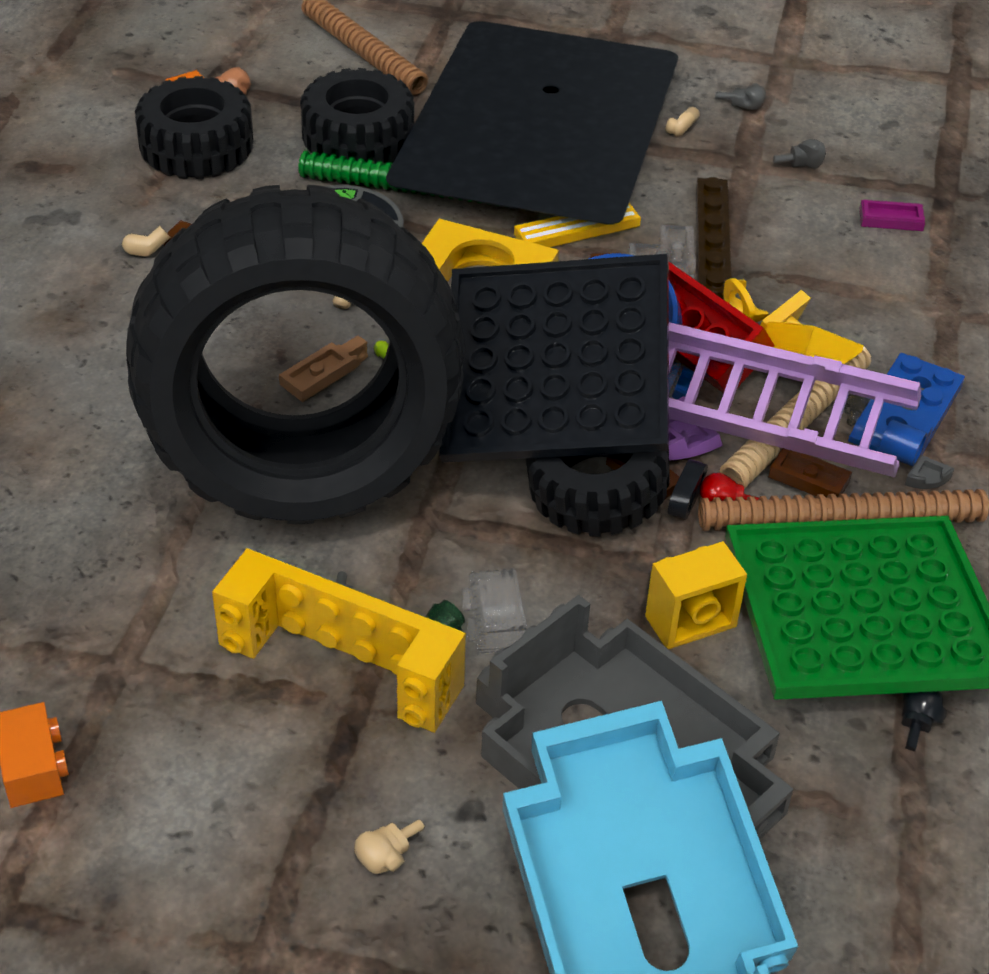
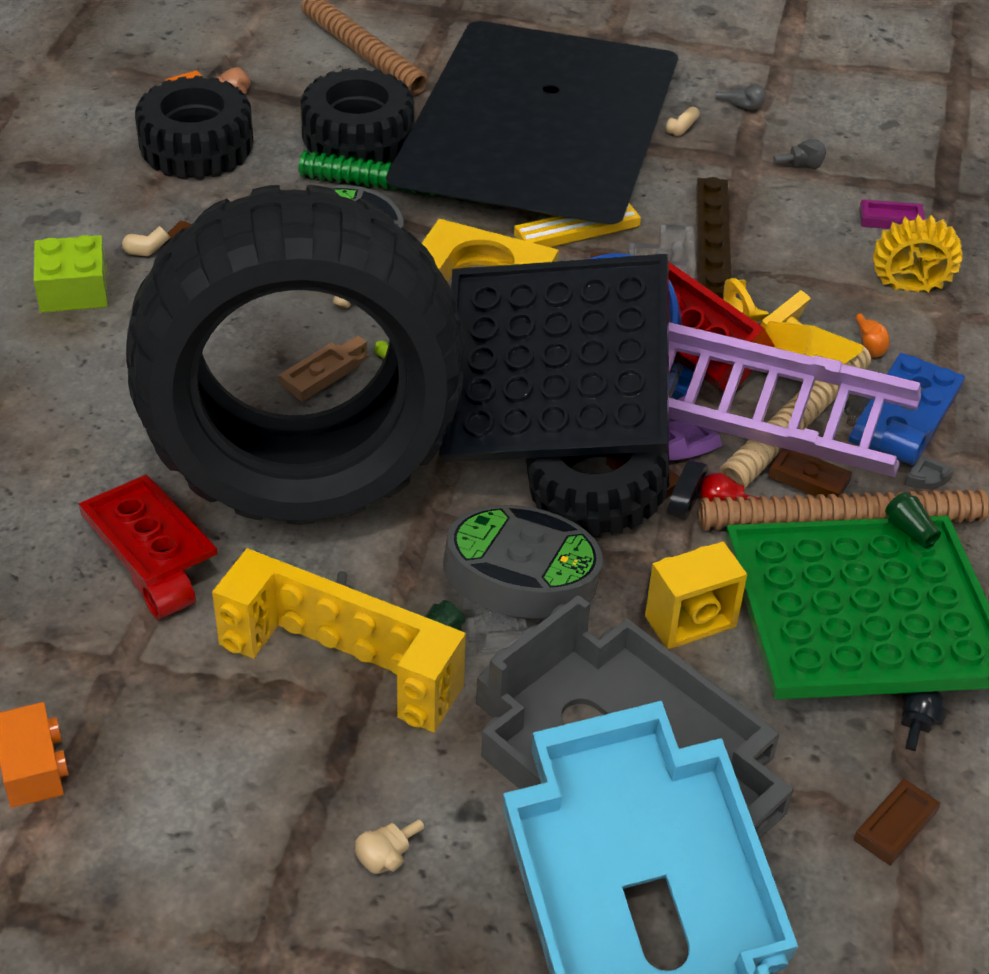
none -> lime brick [34,235,108,313]
none -> red hinge [78,474,218,620]
none -> dark grey piece [443,505,603,619]
none -> reddish brown tile [853,779,941,866]
none -> orange piece [855,313,890,359]
none -> yellow gear [872,214,963,293]
none -> dark green cone [885,492,941,548]

